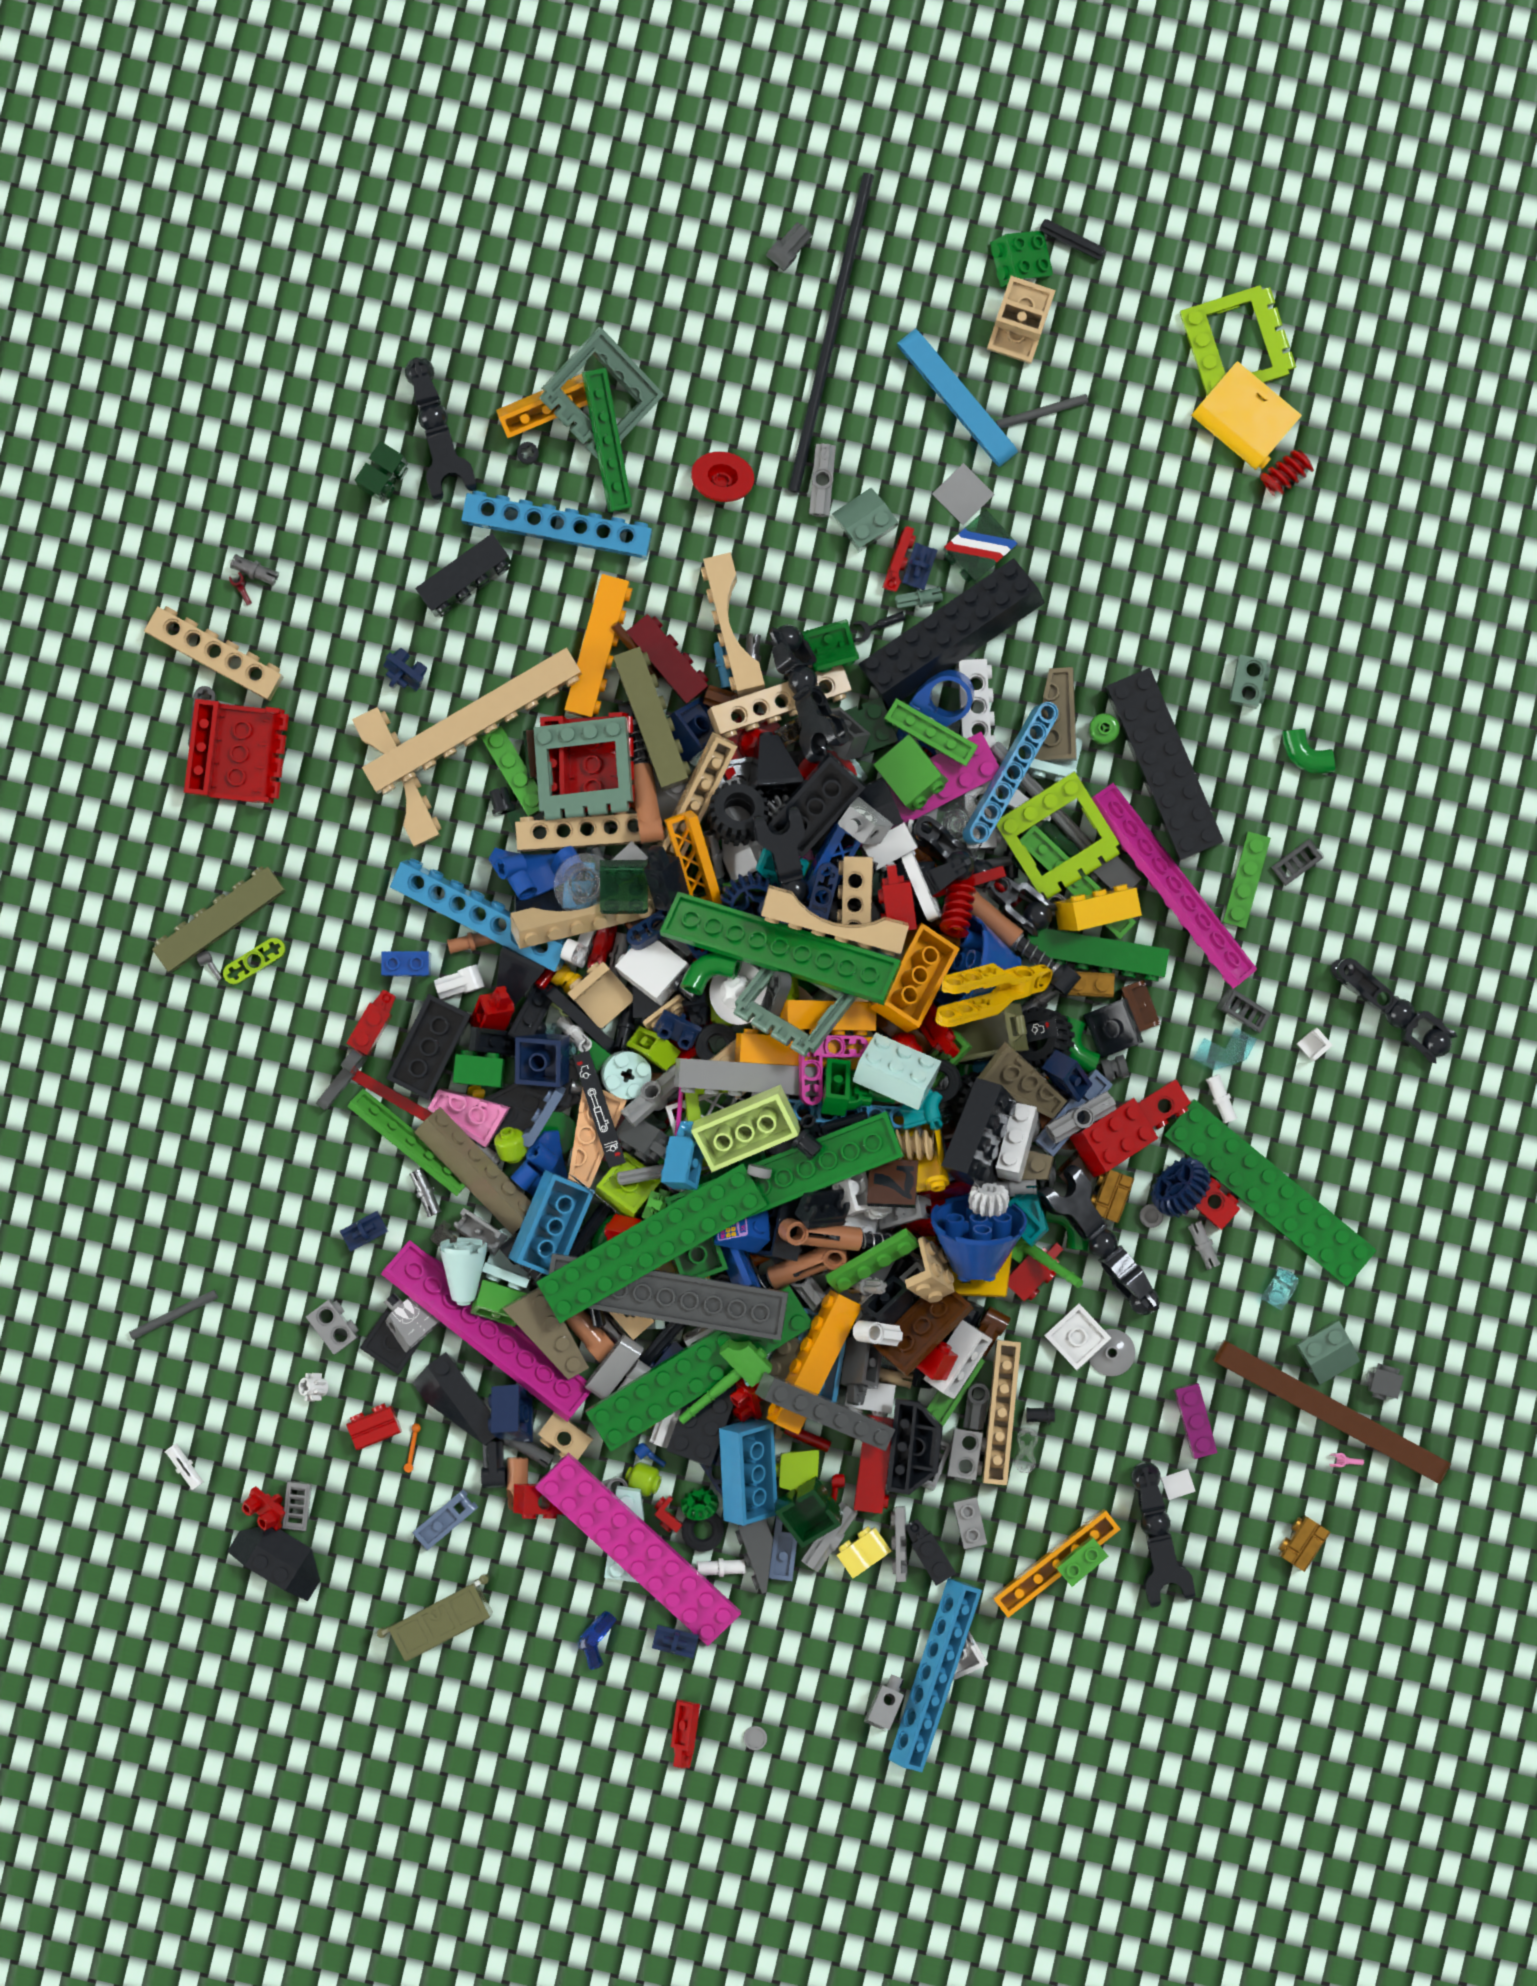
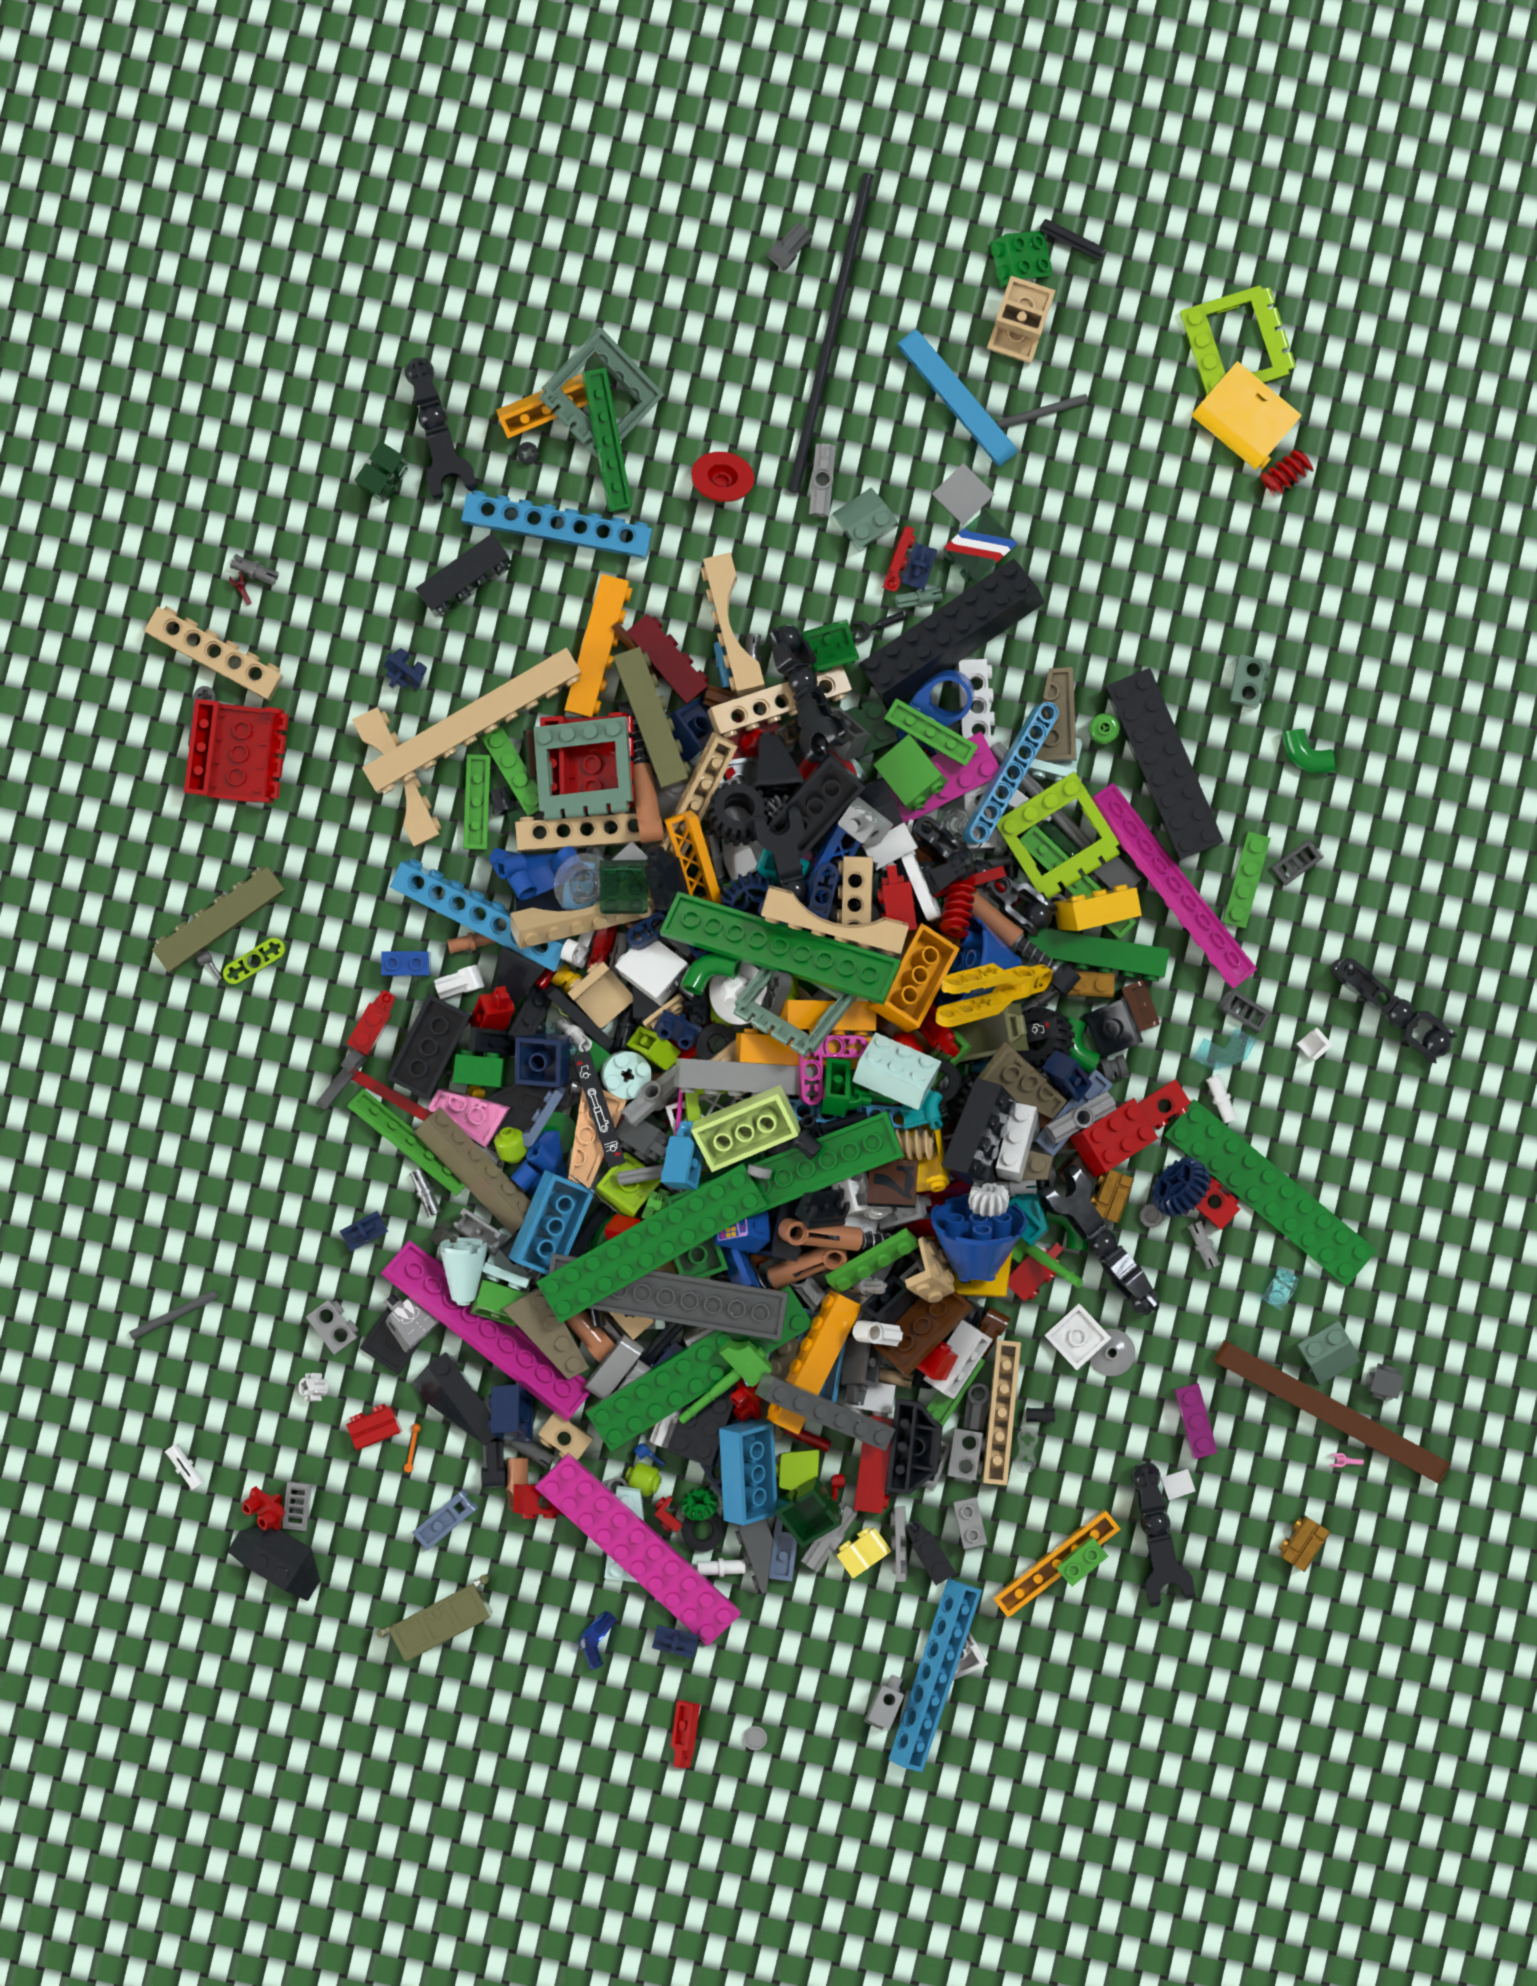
none -> bright green plate [463,754,491,850]

